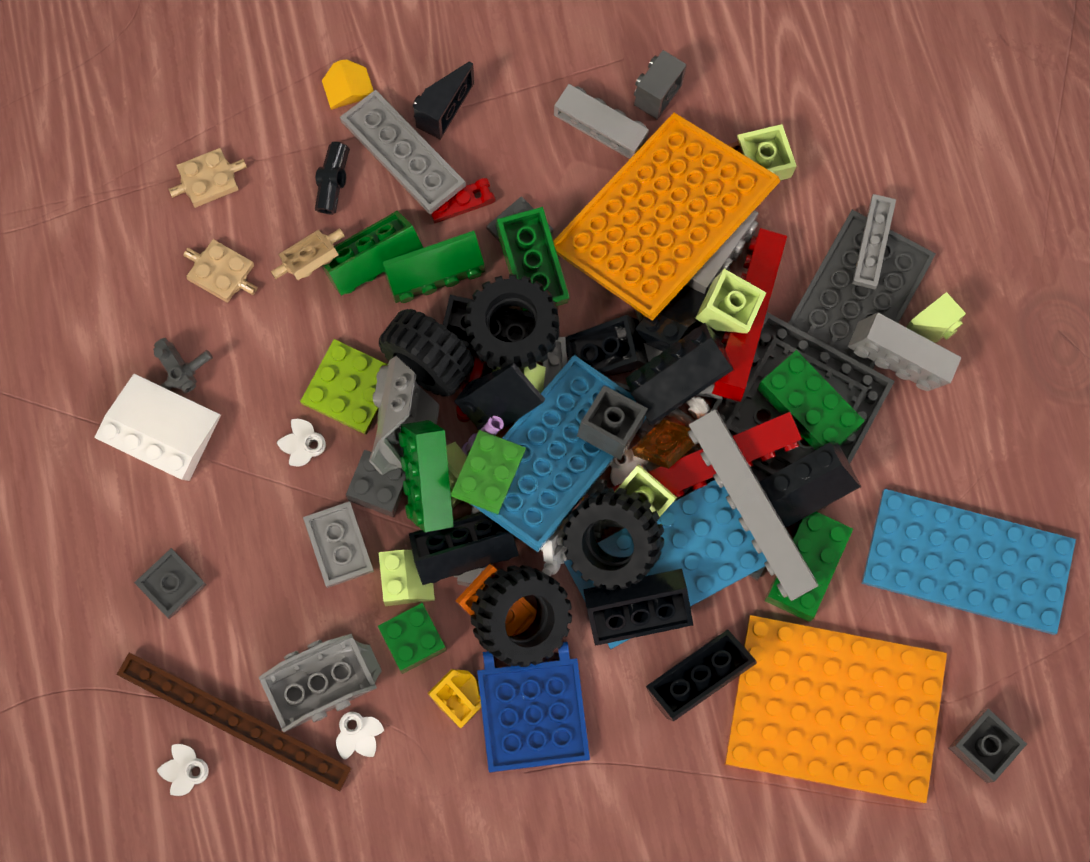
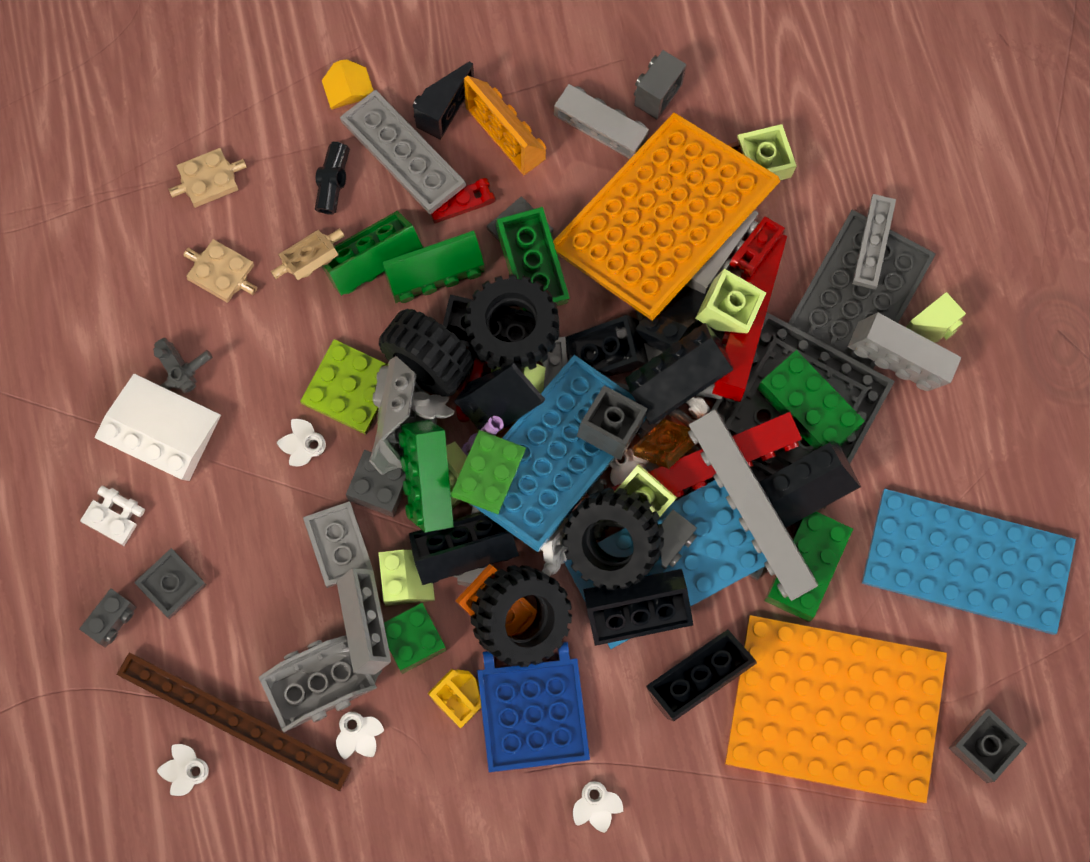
none -> dark grey brick [79,588,136,648]
none -> white plate [80,486,145,546]
none -> light grey brick [336,568,391,675]
none -> white plate [411,392,455,419]
none -> light orange slope [464,76,546,175]
none -> white plate [573,781,623,833]
none -> dark grey slope [660,510,697,570]
none -> red plate [729,216,785,277]

